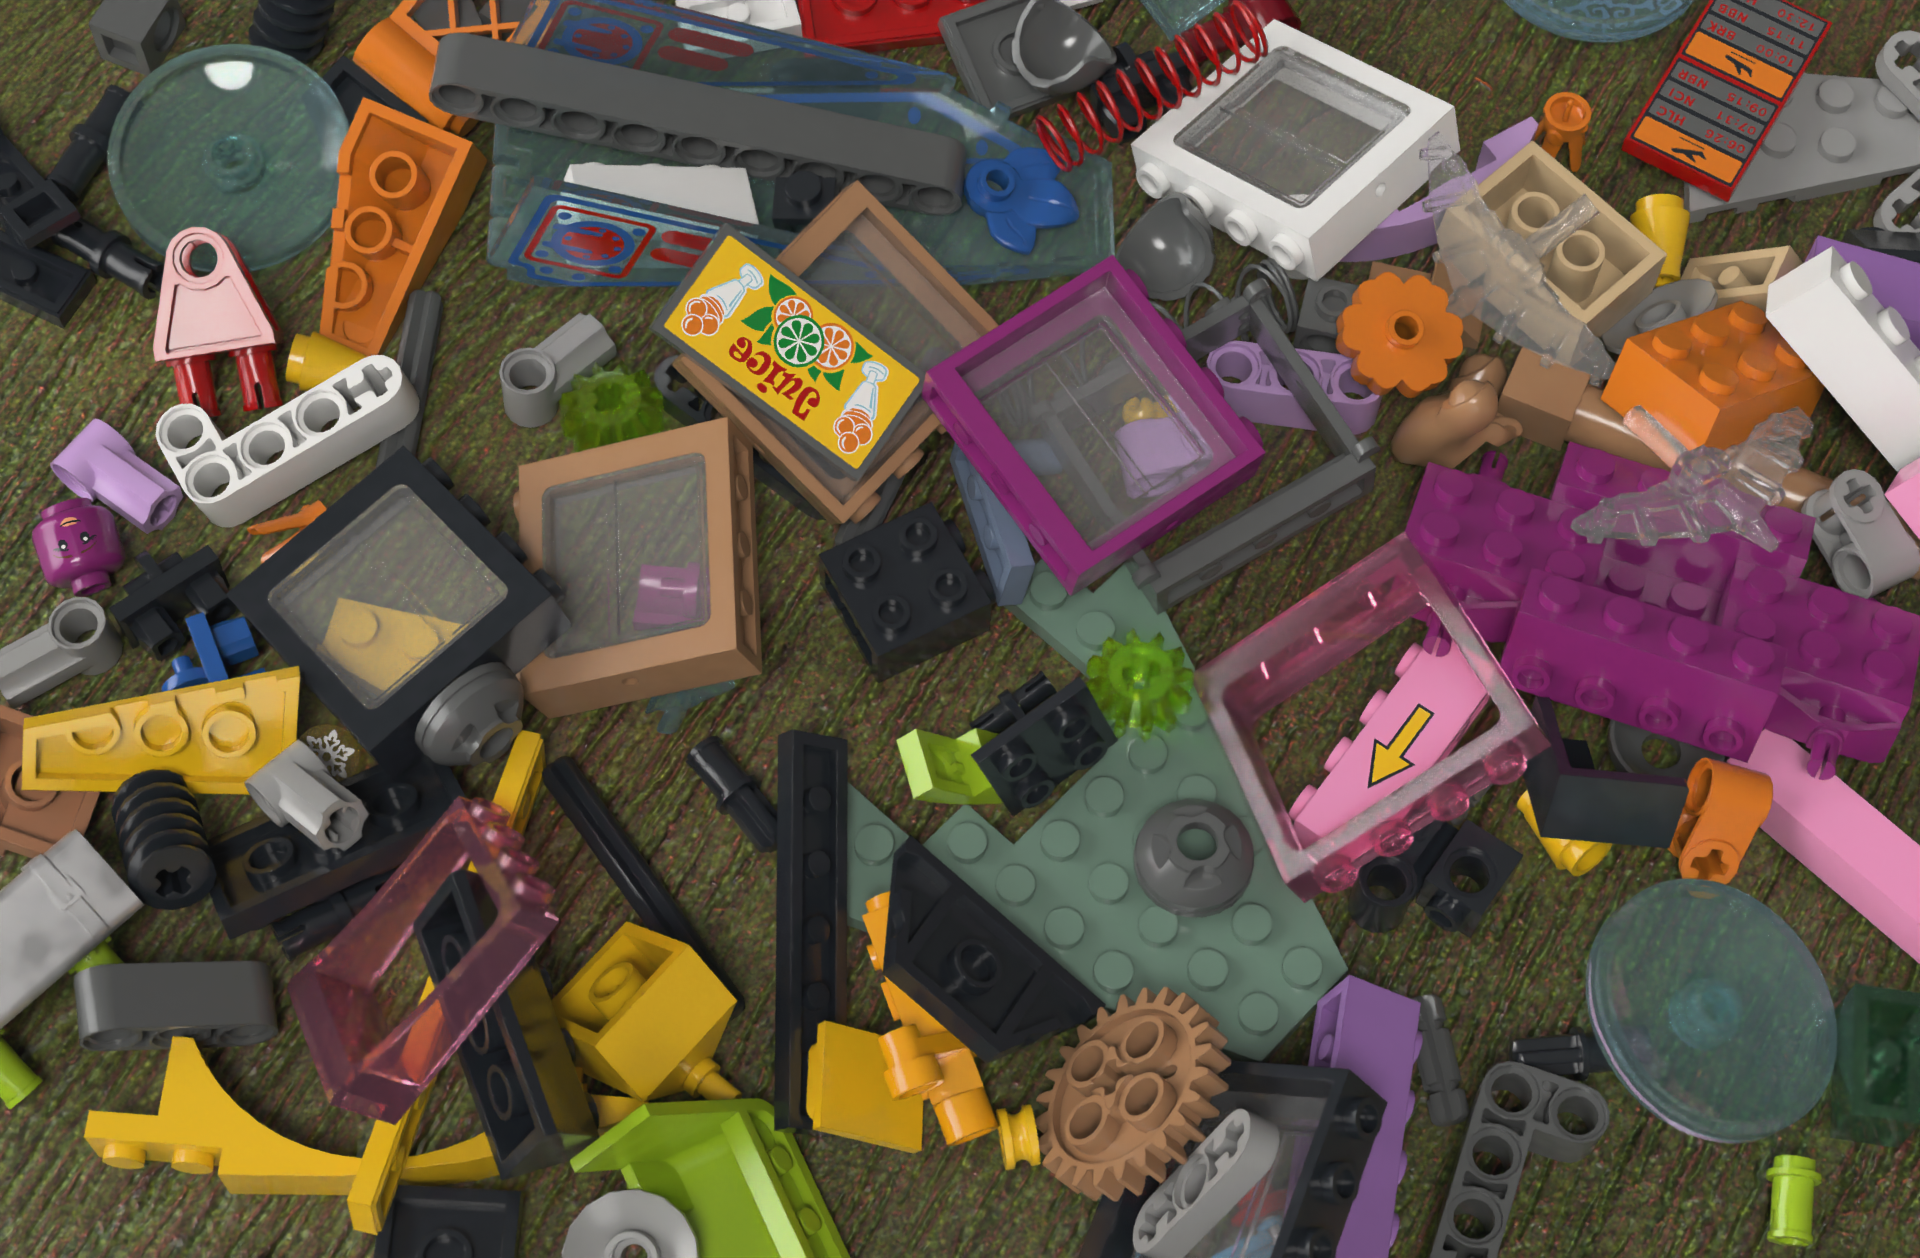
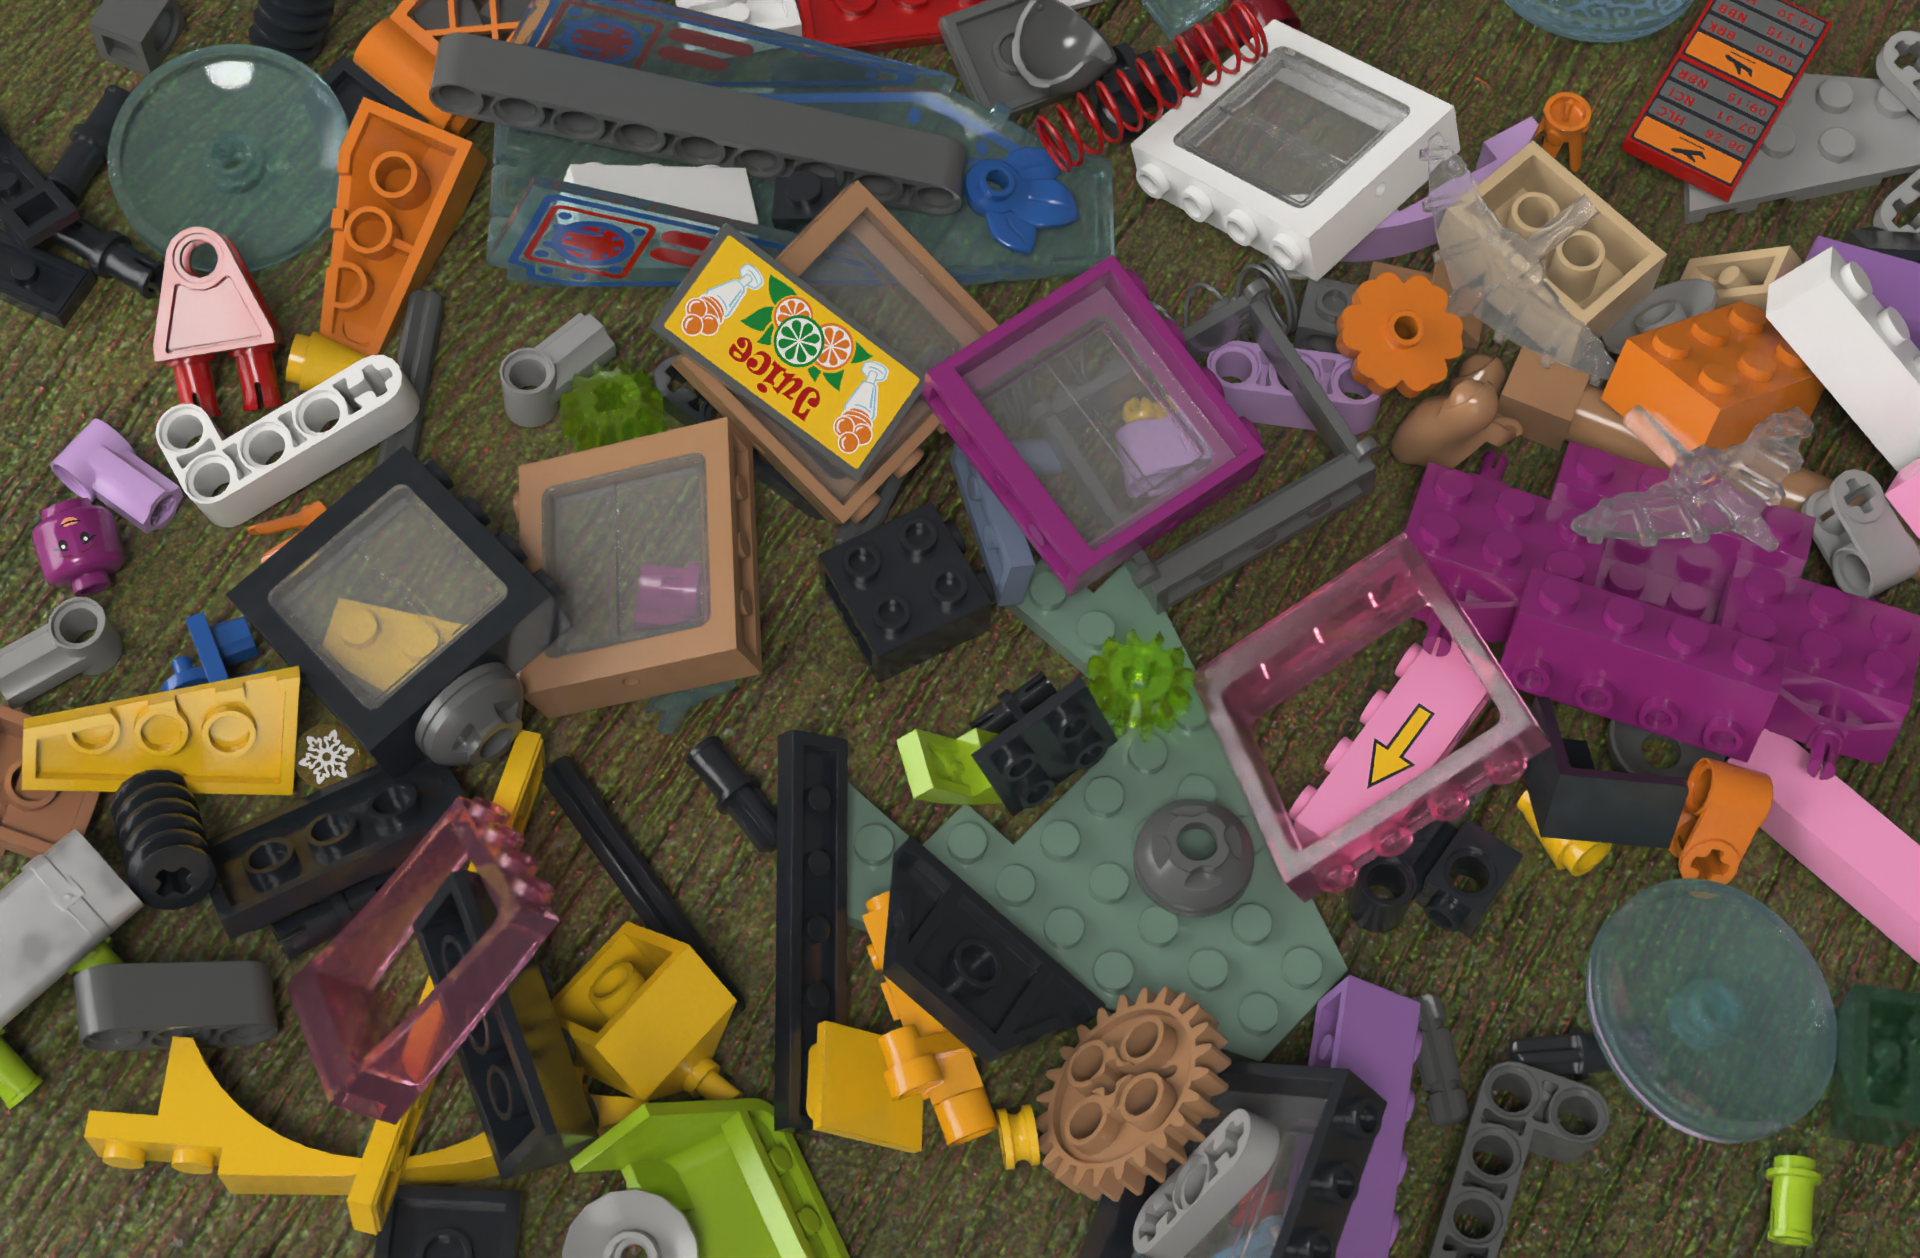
black hips [109,545,236,661] -> none
light grey piece [244,740,369,851] -> none
dark grey helmet [1115,192,1216,301] -> none
yellow cone [1630,194,1691,288] -> none

